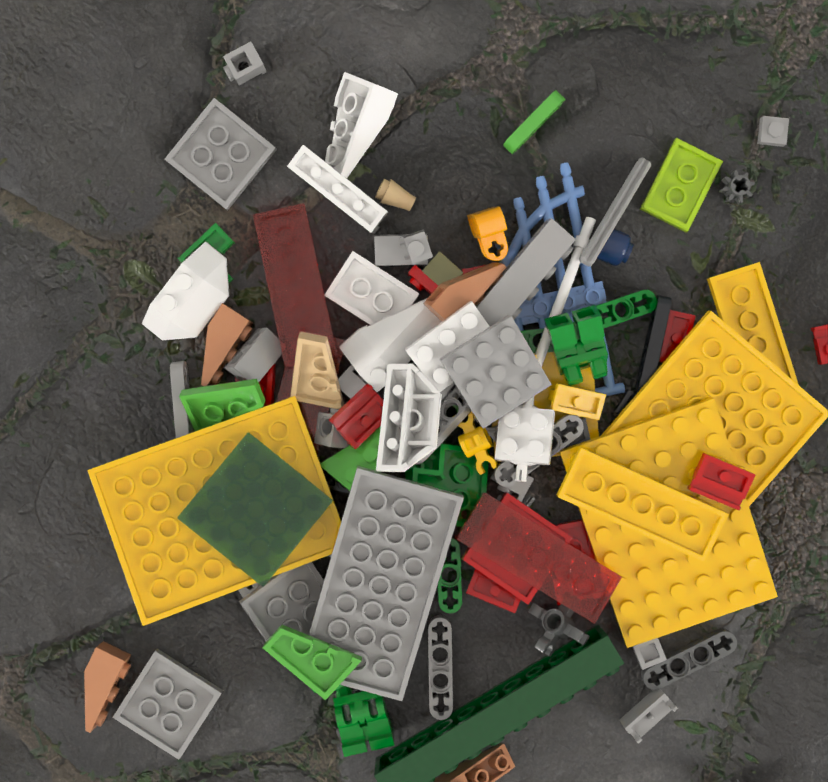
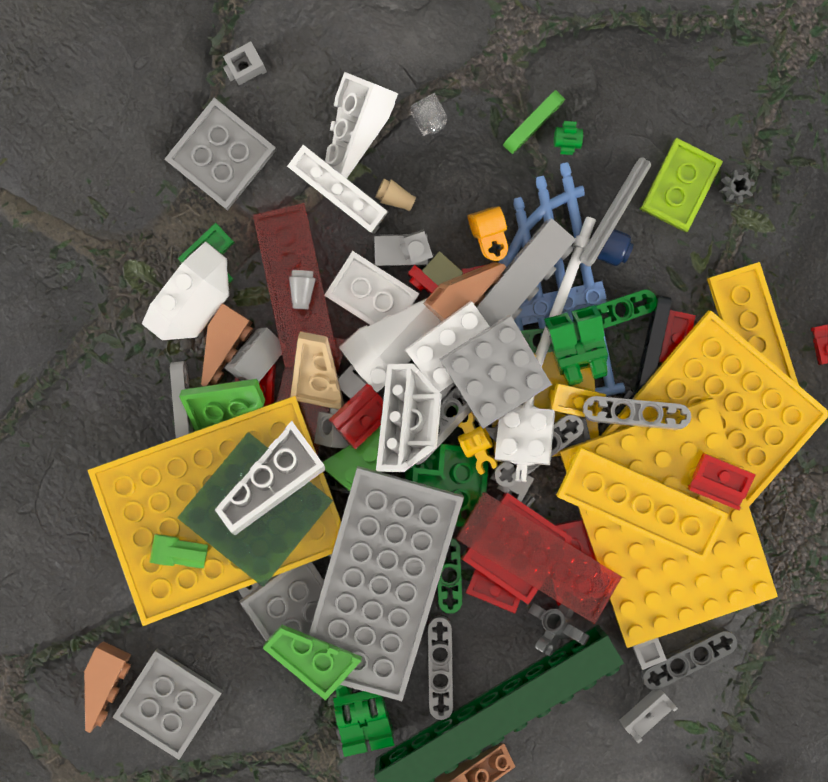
light grey plate [757,116,789,147] -> none
none -> bright green piece [149,534,208,568]
none -> white wedge [215,421,325,535]
none -> light grey cone [289,270,316,309]
none -> clear brick [411,93,447,136]
none -> green gear [554,121,583,155]
none -> light grey beam [583,396,691,430]

